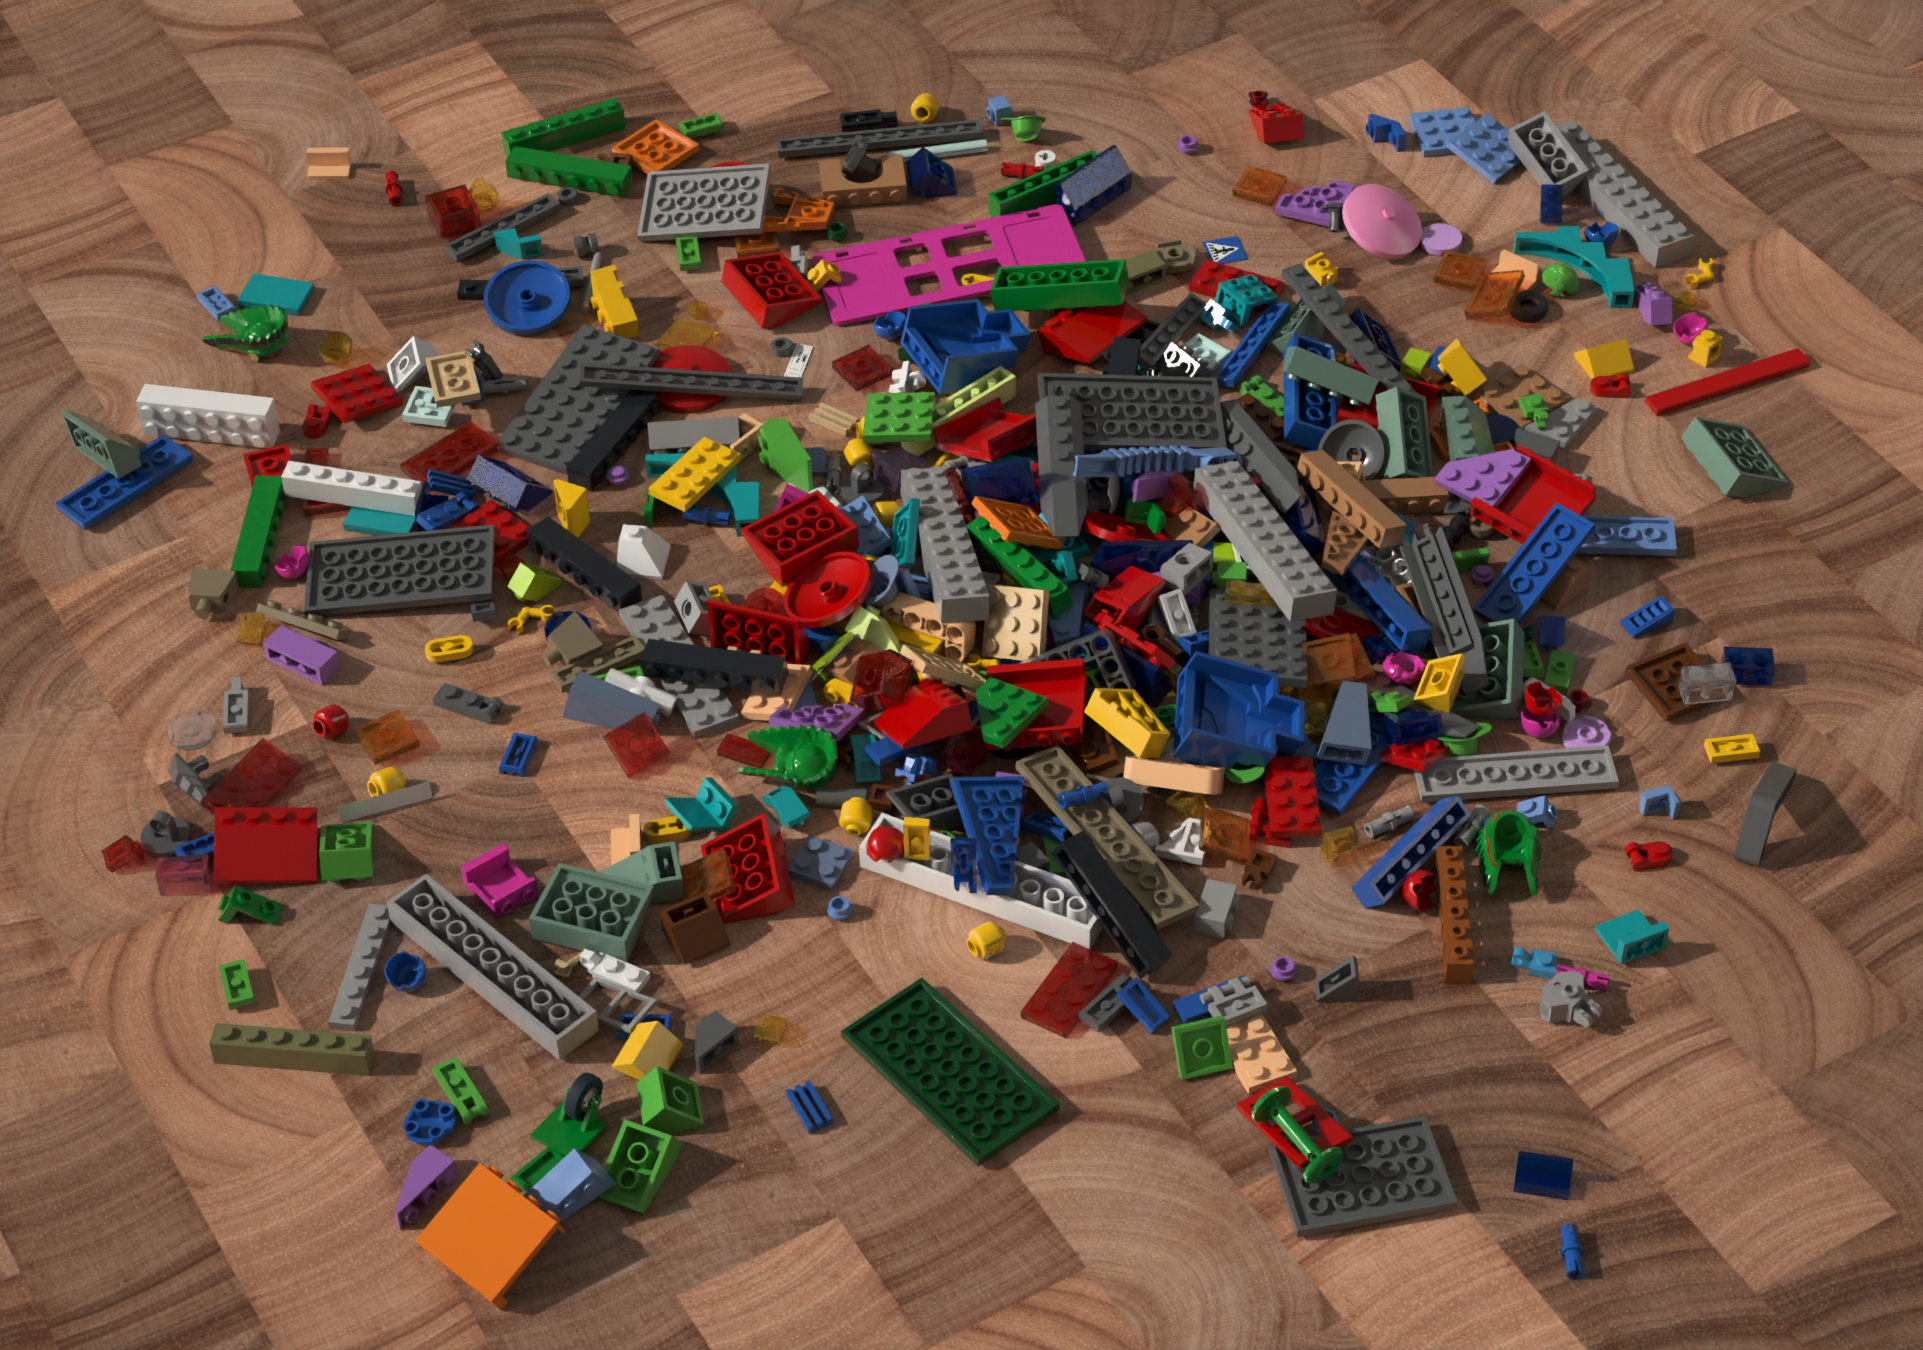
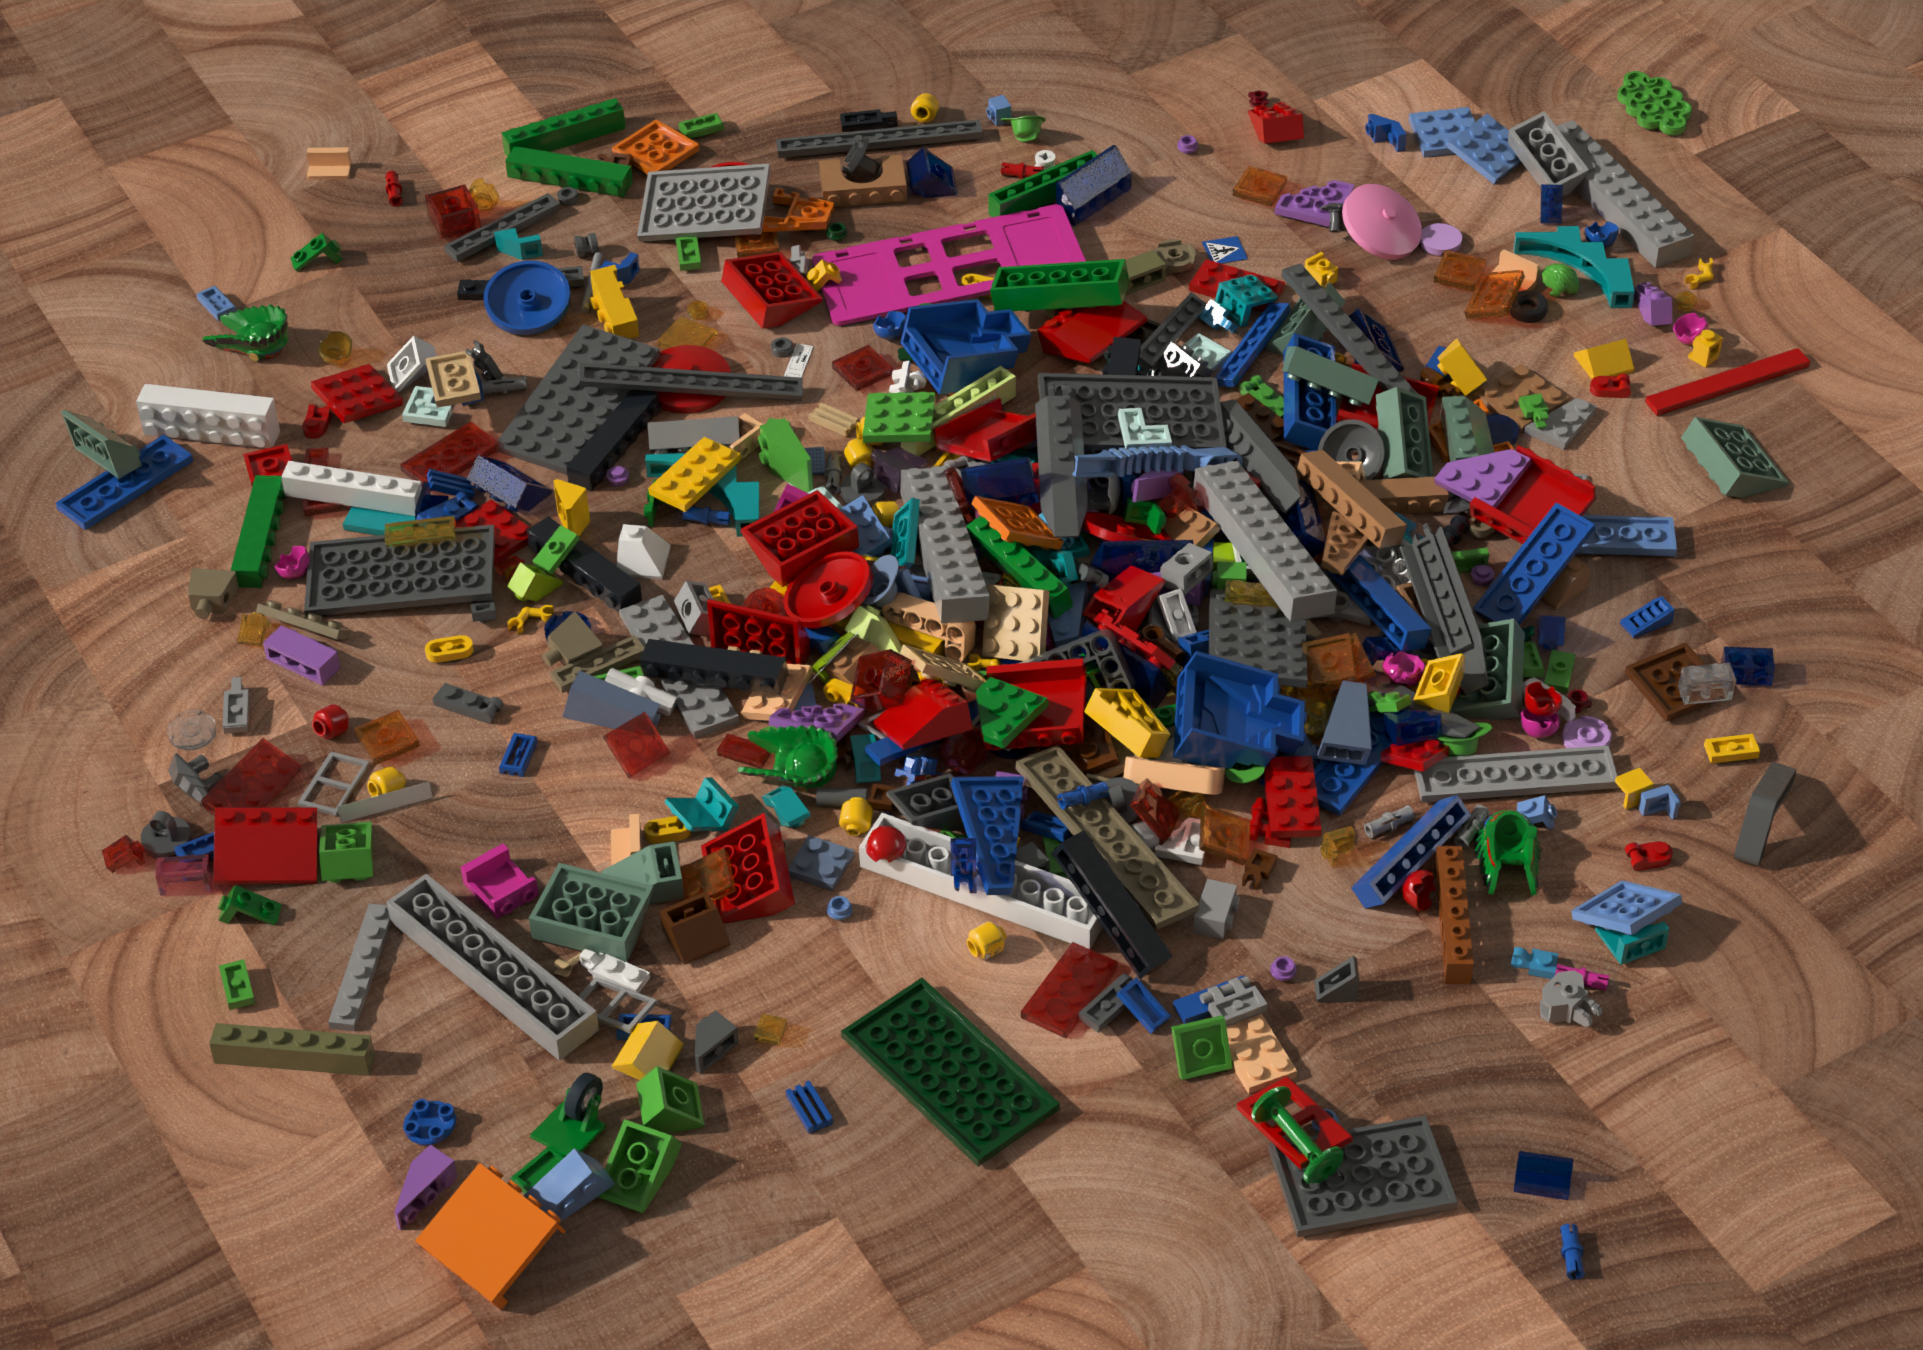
teal tile [237,273,315,315] -> none
blue hair [384,951,427,992] -> none
bright green plate [432,1057,489,1125] -> none
light aqua axle [887,139,988,163] -> none
yellow plate [903,817,931,861] -> none
red plate [1306,607,1377,660] -> none
lime brick [1400,347,1431,381] -> none
dark grey slope [1514,428,1560,464] -> none
none -> green bracket [291,232,343,272]
none -> light grey window [298,751,371,816]
none -> clear yellow plate [385,516,456,547]
none -> bright green plate [533,525,580,574]
none -> blue slope [597,252,640,285]
none -> light aqua plate [1118,408,1172,450]
none -> clear red plate [1130,778,1180,842]
none -> medium blue plate [1571,880,1683,935]
none -> yellow panel [1615,767,1654,810]
none -> bright green plate [1617,71,1692,135]

